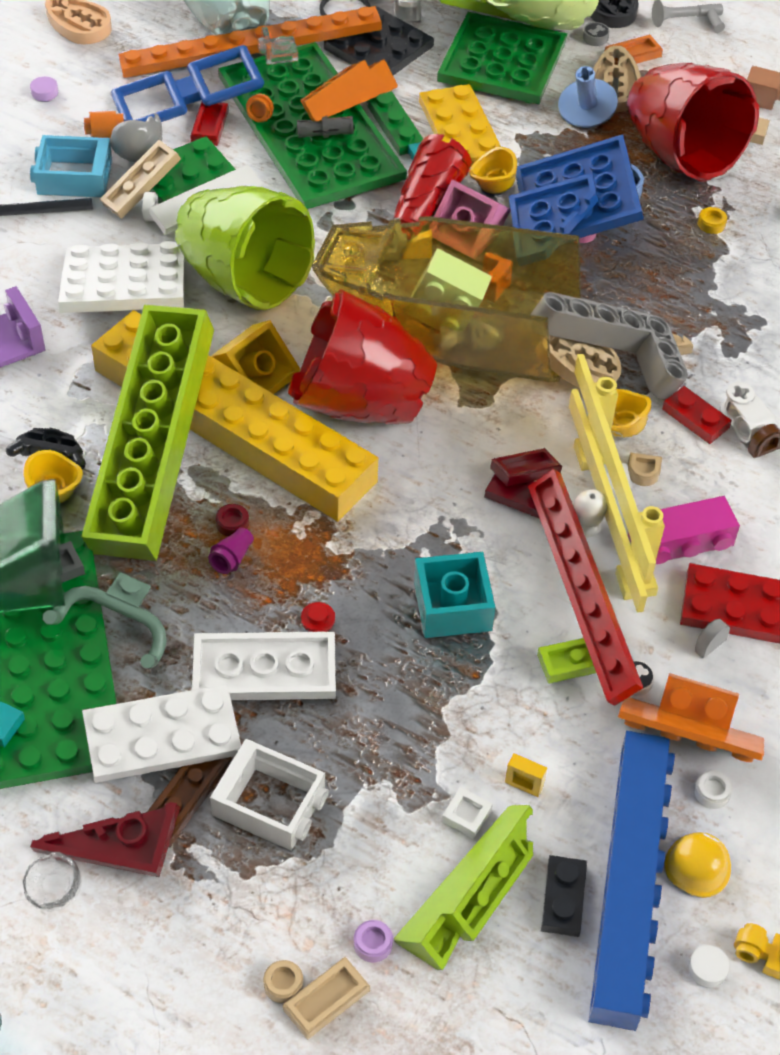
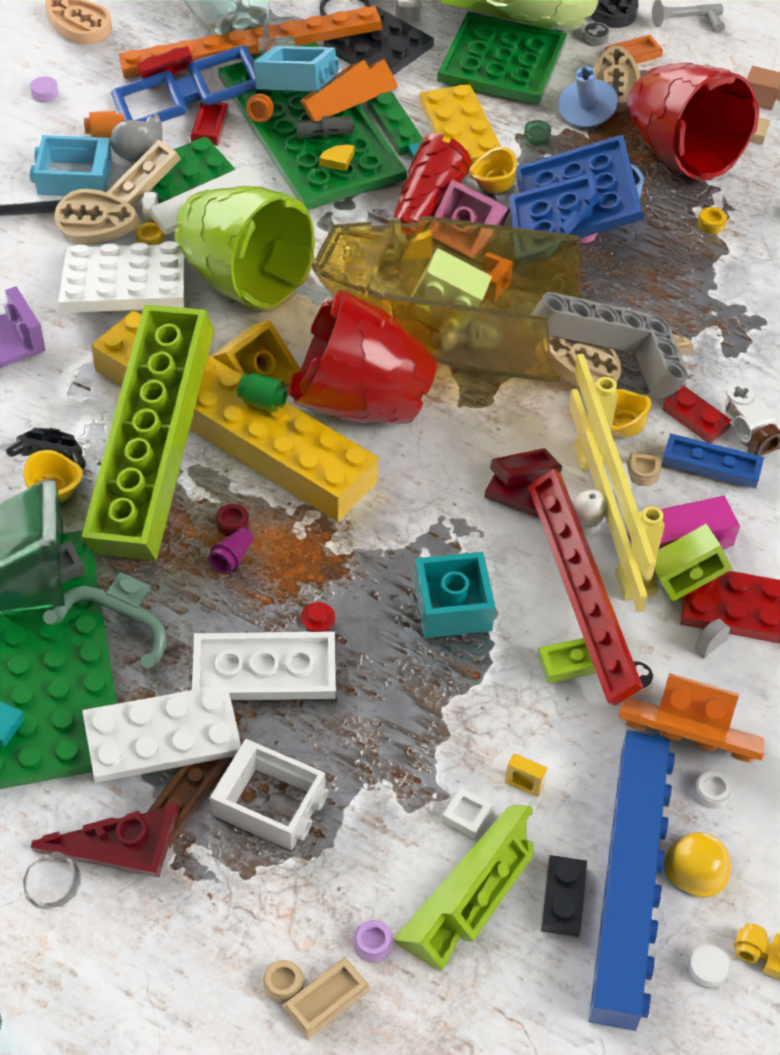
none -> tan piece [54,189,139,244]
none -> yellow tile [135,222,165,245]
none -> red plate [137,46,193,79]
none -> green brick [237,372,288,412]
none -> medium azure window [254,46,339,92]
none -> yellow tile [319,145,354,171]
none -> clear green tile [523,120,551,145]
none -> lime brick [654,524,733,602]
none -> blue plate [662,433,764,489]

